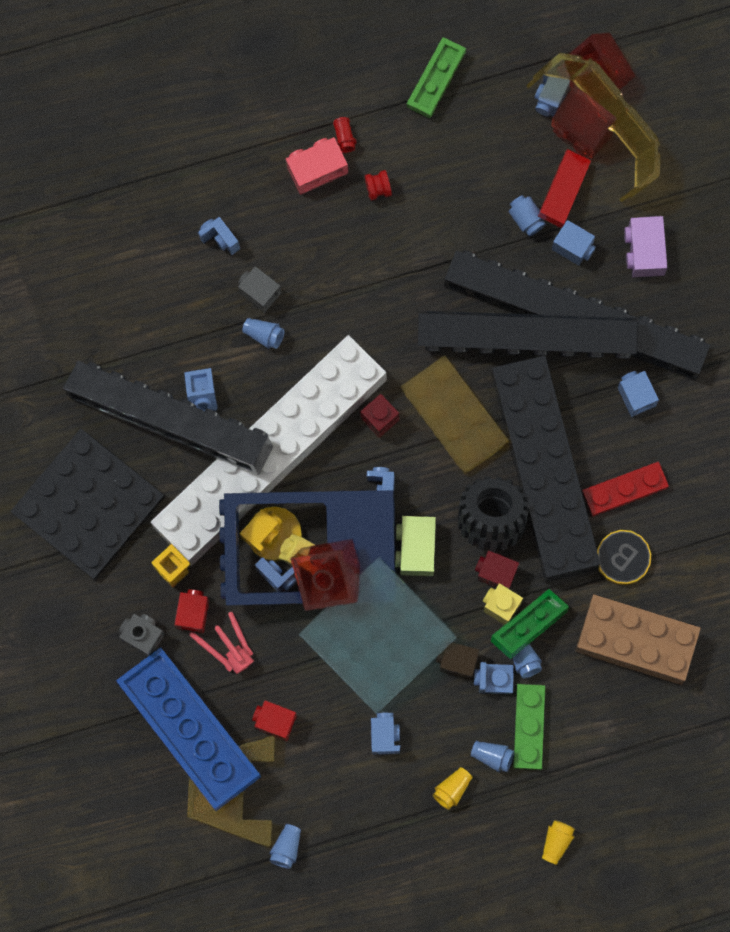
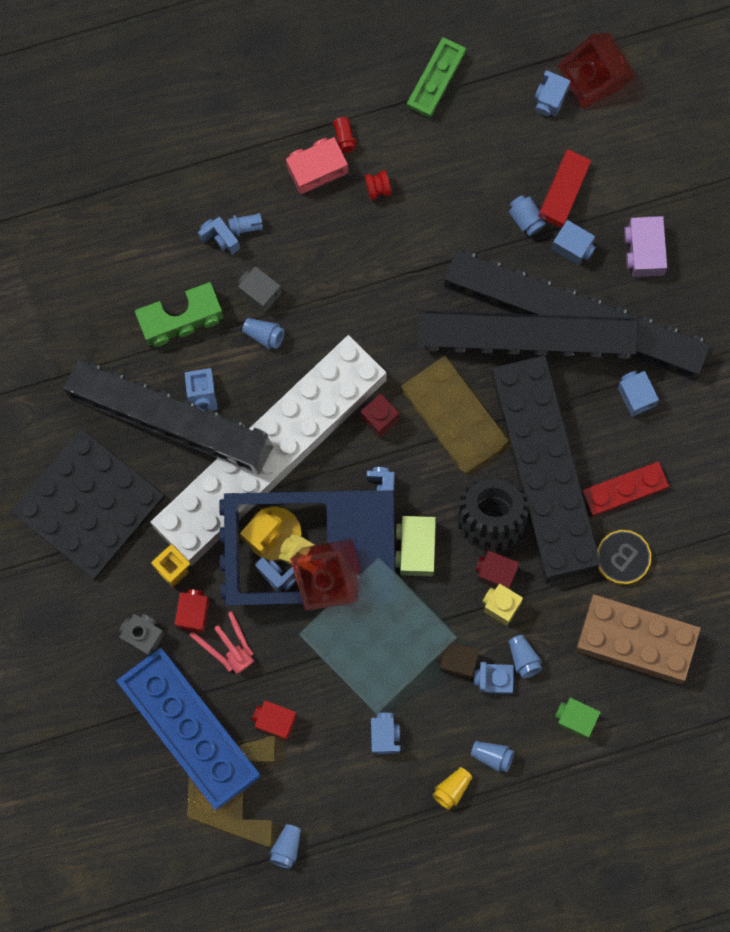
green plate [491,589,569,659] -> none
bright green plate [513,684,545,770] -> none
clear yellow windscreen [526,53,661,202] -> none
yellow cone [542,820,575,864] -> none
clear red slope [551,85,617,159] -> none
none -> bright green arch [134,282,223,347]
none -> medium blue pin [228,213,263,236]
none -> bright green brick [555,698,600,740]

